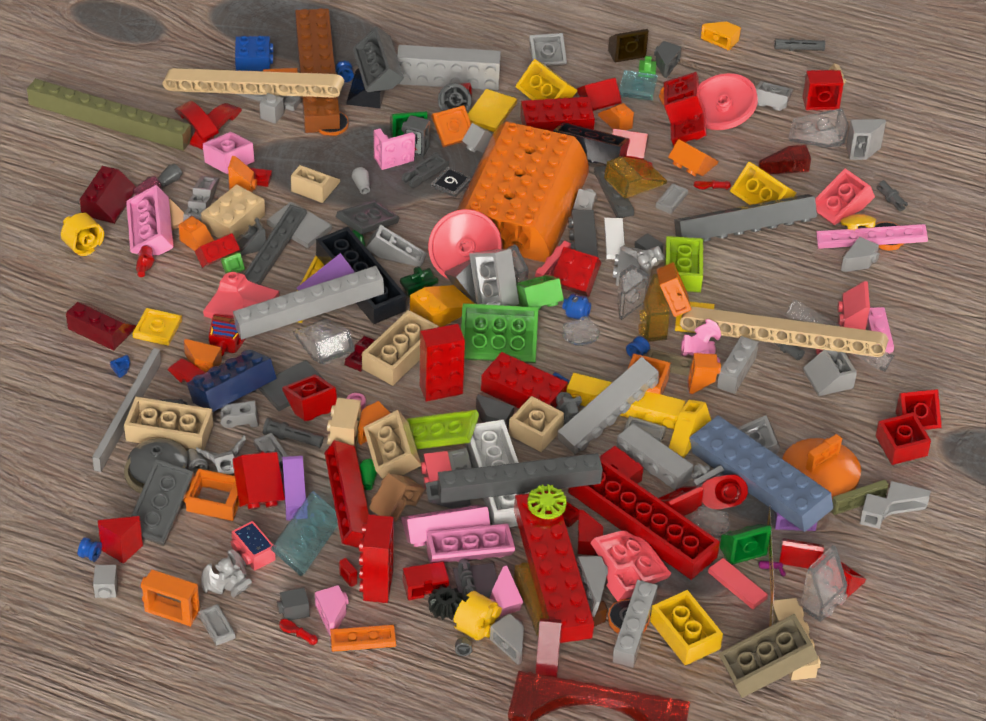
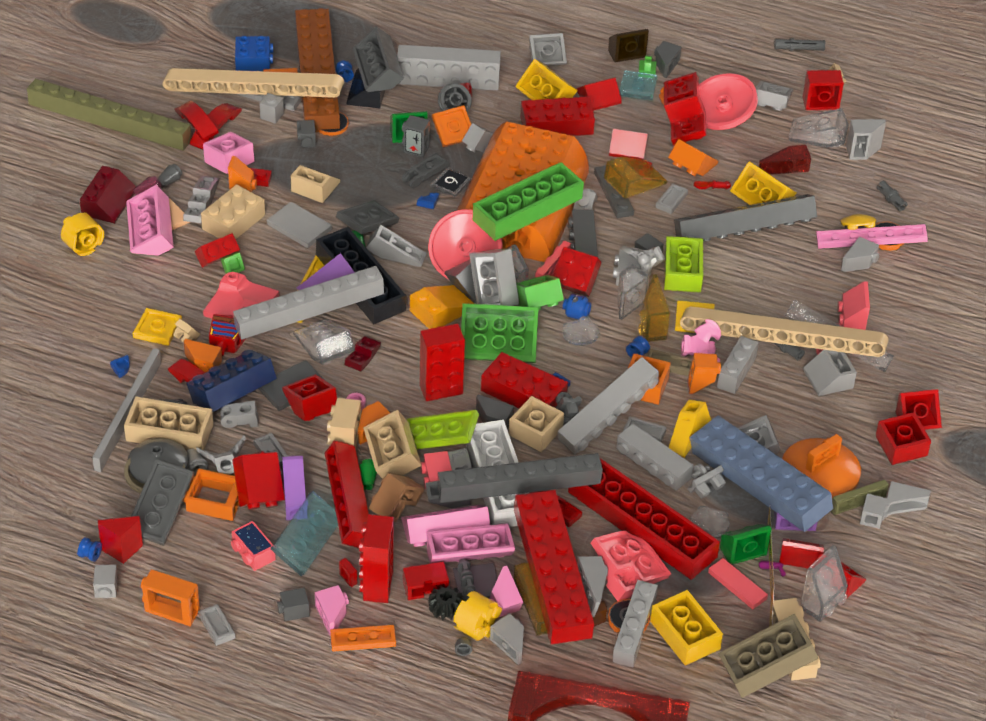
dark red slope [66,302,137,351] -> none
red piece [136,246,154,277] -> none
orange slope [178,216,214,251] -> none
light grey animal [201,549,252,598] -> none
dark grey slope [237,217,266,256] -> none
dark grey tile [244,205,307,285] -> none
dark grey pin [263,417,324,448] -> none
red piece [279,619,318,645] -> none
light grey cone [351,167,370,194] -> none
tan brick [362,310,439,386] -> none
bright pink bracket [374,129,415,170] -> none
dark green hips [400,266,438,297] -> none
yellow tile [468,89,517,132] -> none
lime wheel [527,484,567,519] -> none
tile [535,618,561,682] -> none
black brick [553,122,629,168] -> none
yellow brick [567,373,686,429] -> none
red slope [577,510,603,555] -> none
orange slope [598,103,634,131] -> none
red brick [599,446,644,484] -> none
white tile [604,218,624,260] -> none
orange window [656,262,692,317] -> none
red slope [658,486,704,516] -> none
light orange slope [701,21,741,50] -> none
red piece [702,475,748,509] -> none
coral slope [815,169,875,225] -> none
bright pink plate [867,307,894,352] -> none
none -> tan tile [173,318,200,343]
none -> dark grey brick [297,120,316,147]
none -> blue tile [417,193,439,209]
none -> bright green brick [472,162,584,241]

